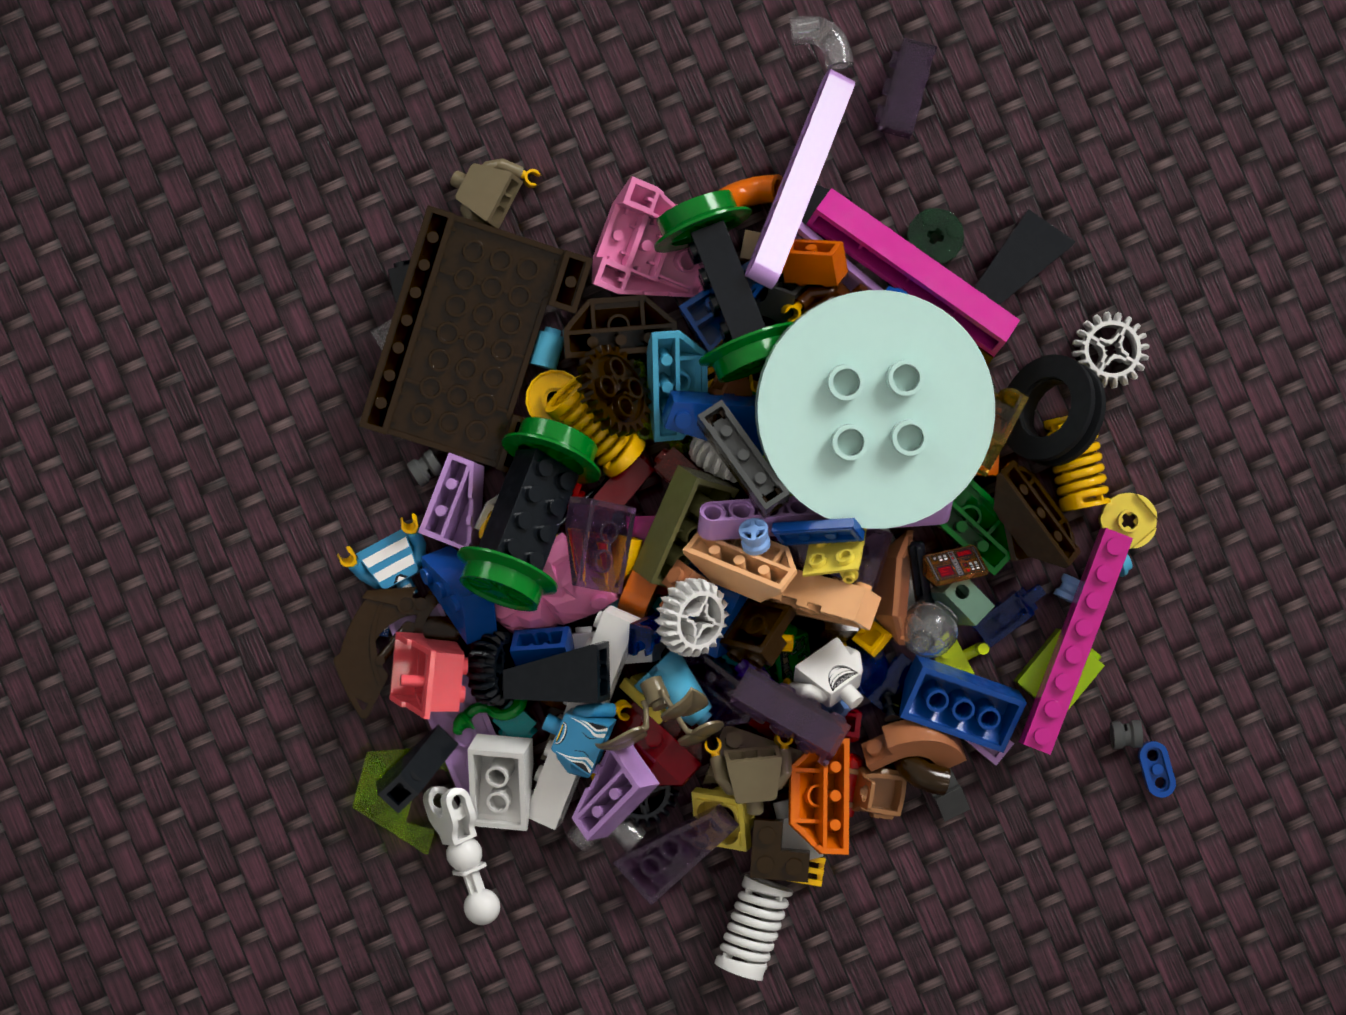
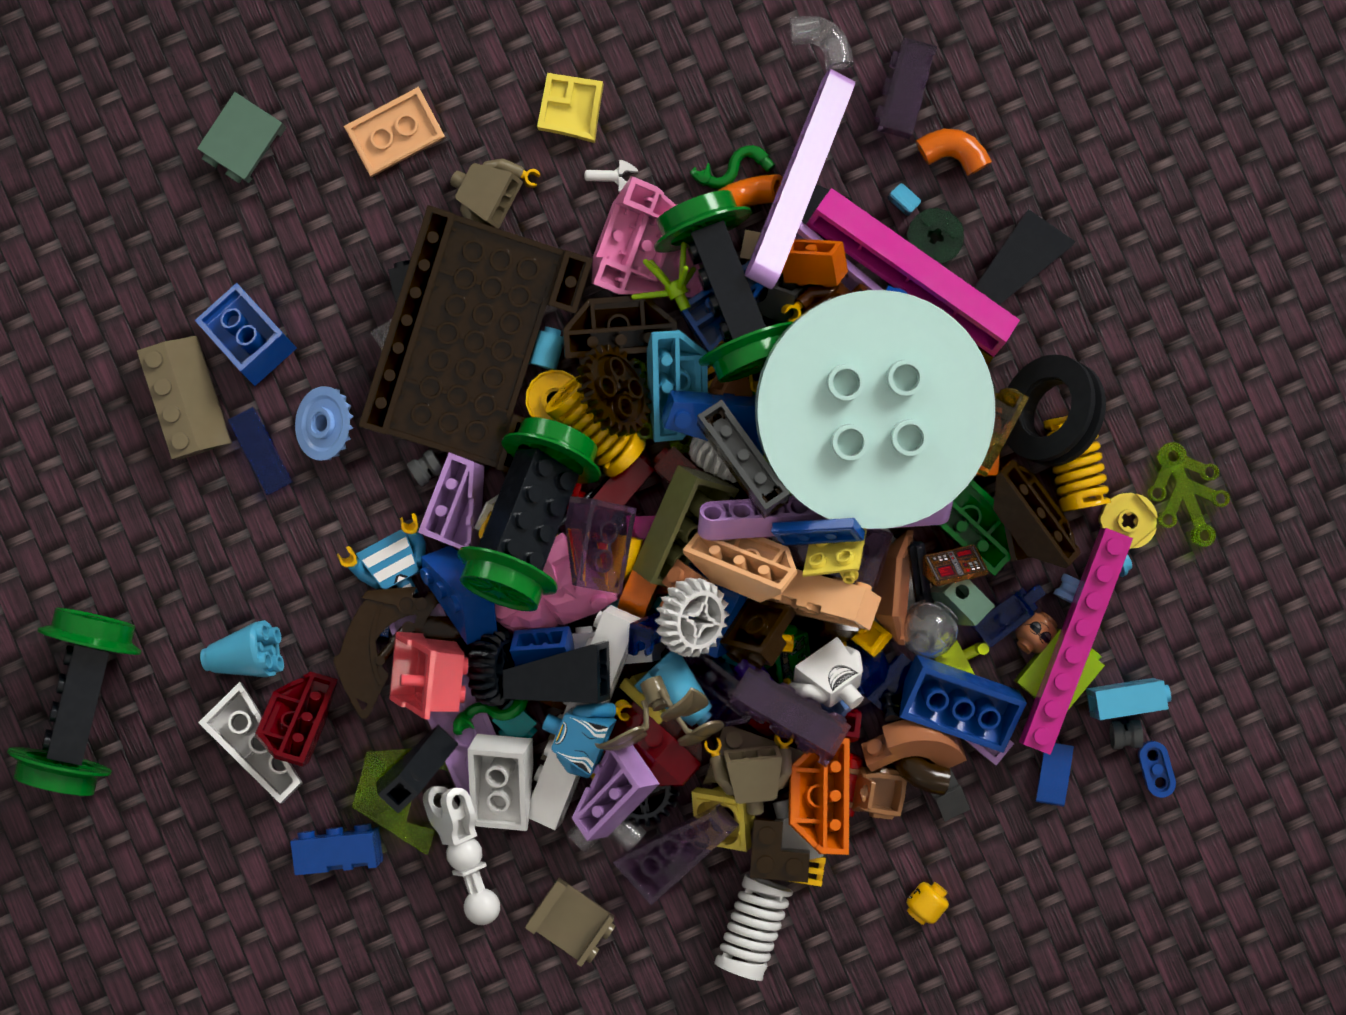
light blue wheel [739,518,771,556] -> none
white gear [1072,312,1149,389] -> none
none -> brick [7,608,142,796]
none -> dark tan slope [137,336,232,461]
none -> blue slope [195,283,297,386]
none -> sand green panel [197,92,287,183]
none -> white wedge [198,682,302,804]
none -> medium azure cone [200,620,284,677]
none -> clear blue tile [228,407,293,495]
none -> dark red wedge [255,671,338,767]
none -> blue wedge [290,823,383,875]
none -> light blue gear [295,386,354,461]
none -> light nougat tile [344,87,446,177]
none -> dark tan panel [525,877,616,967]
none -> light yellow plate [537,73,604,143]
none -> white bar [584,160,638,193]
none -> lime plant [631,241,696,311]
none -> green animal [690,145,775,189]
none -> medium azure slope [888,183,921,216]
none -> yellow head [906,882,949,925]
none -> orange cylinder [915,128,992,176]
none -> nougat head [1015,612,1057,654]
none -> blue slope [1036,743,1074,807]
none -> medium azure brick [1086,678,1171,720]
none -> clear neon green plant [1148,442,1230,547]

